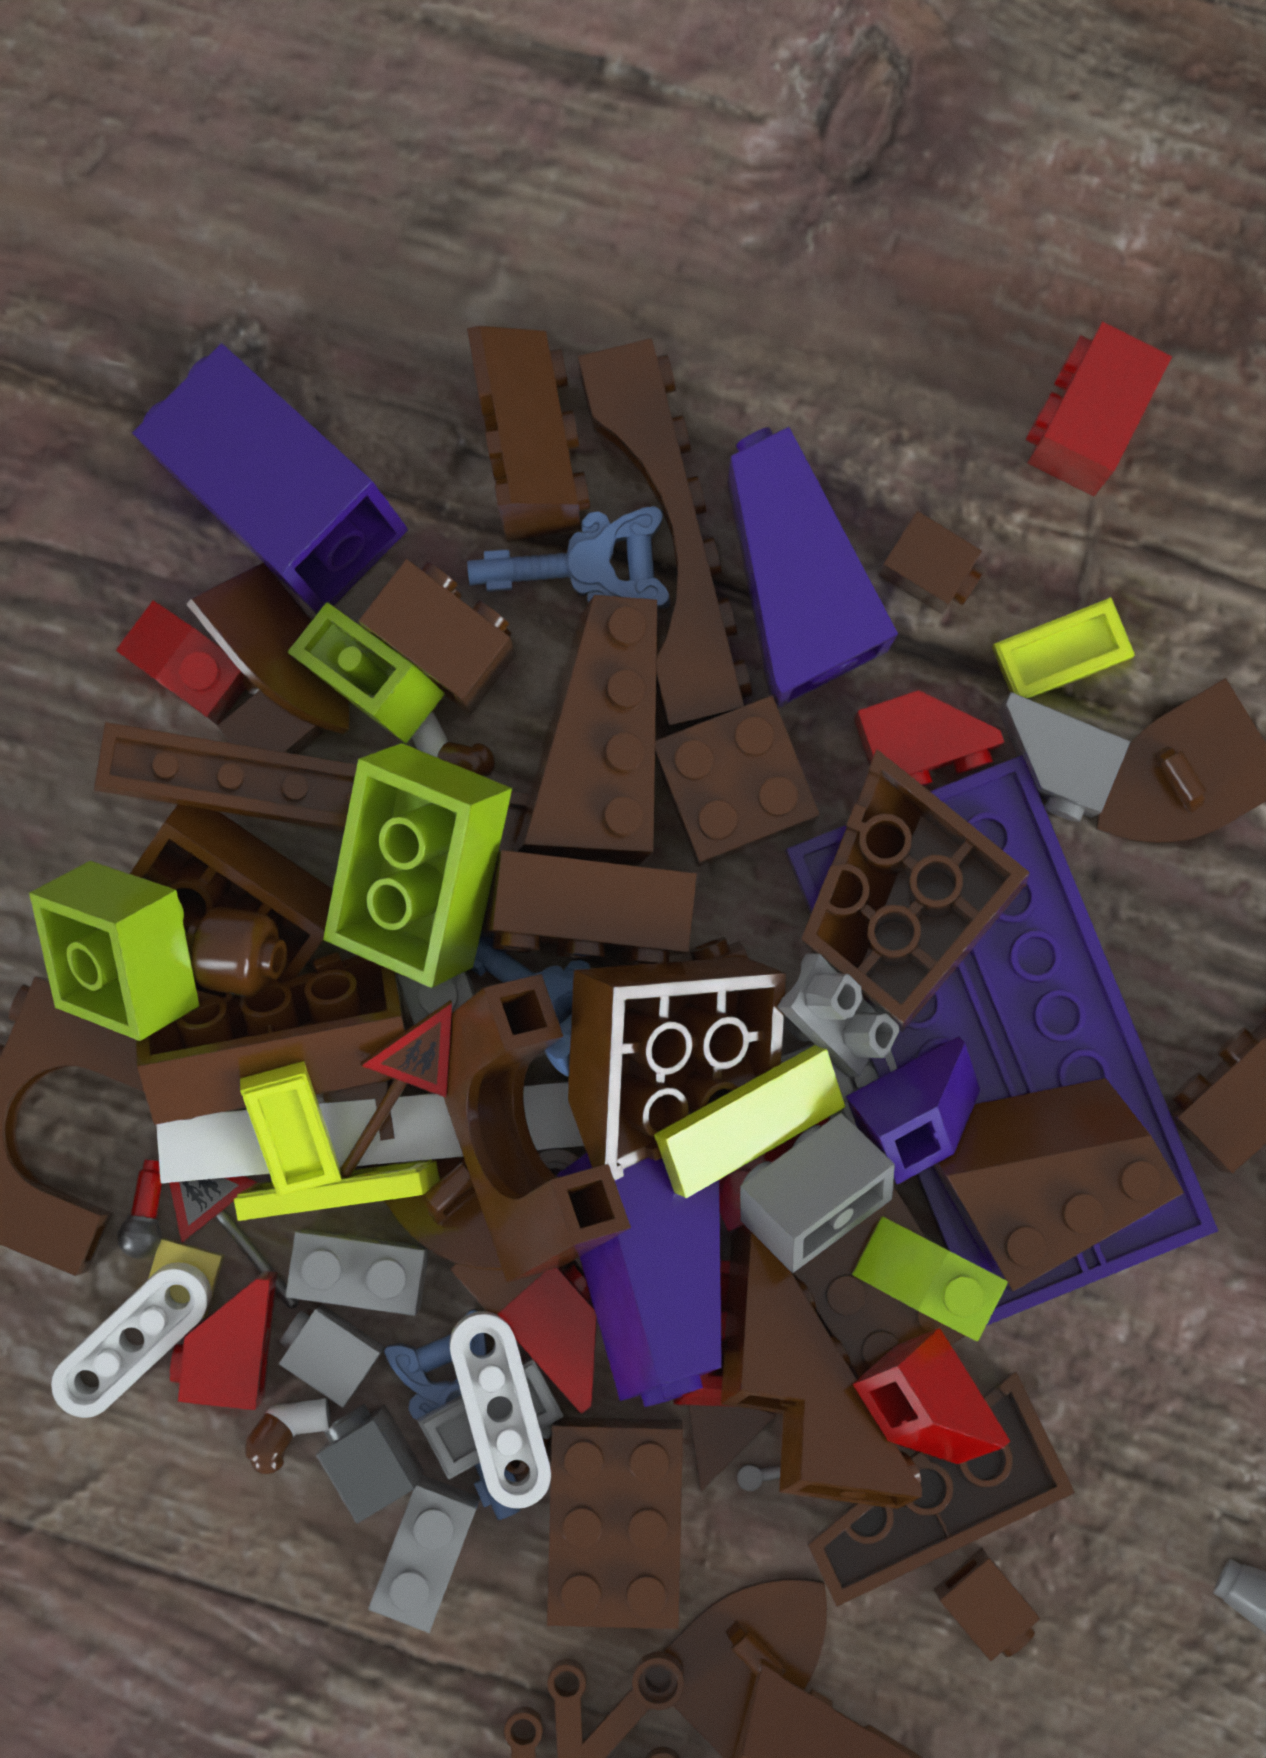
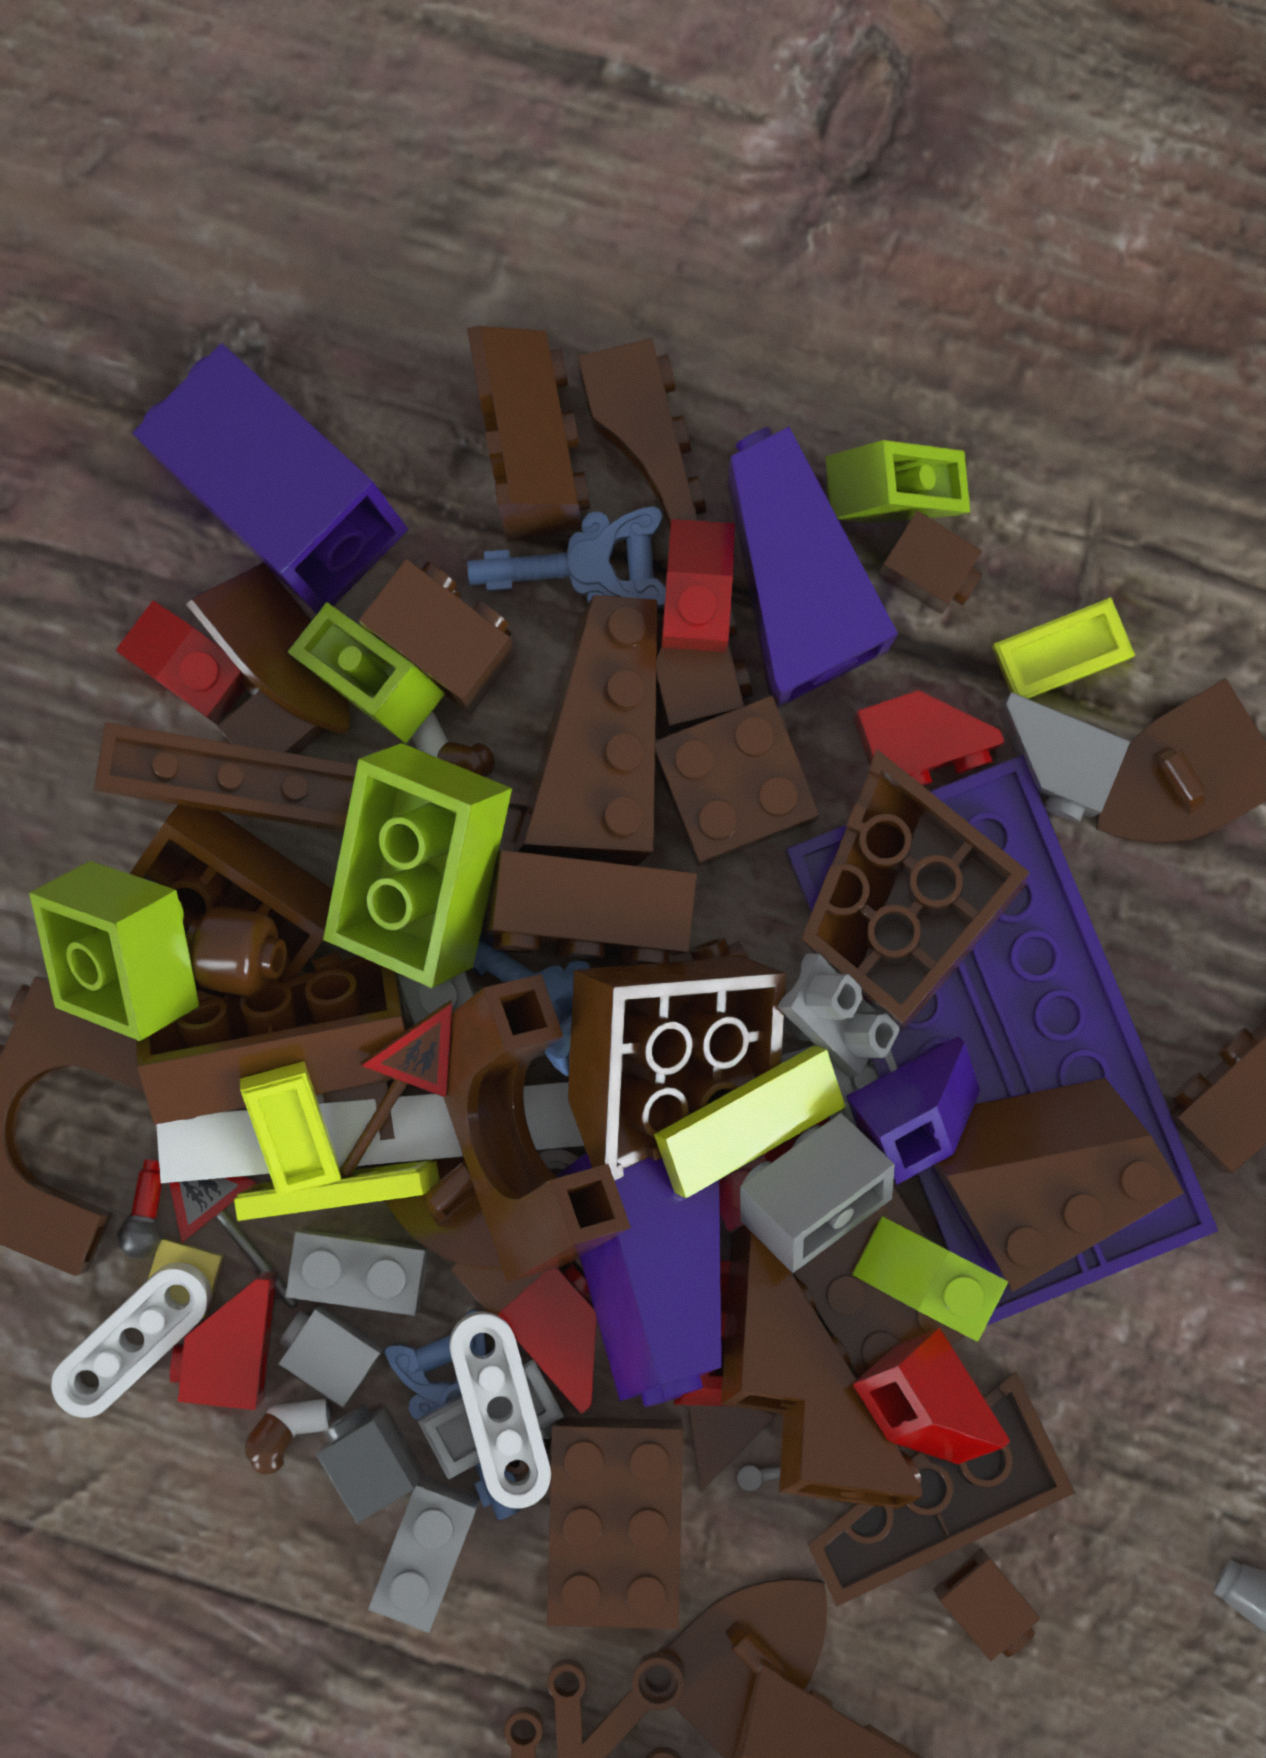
red brick [1025,321,1173,497] -> none
none -> red slope [662,519,735,652]
none -> lime slope [825,440,971,523]

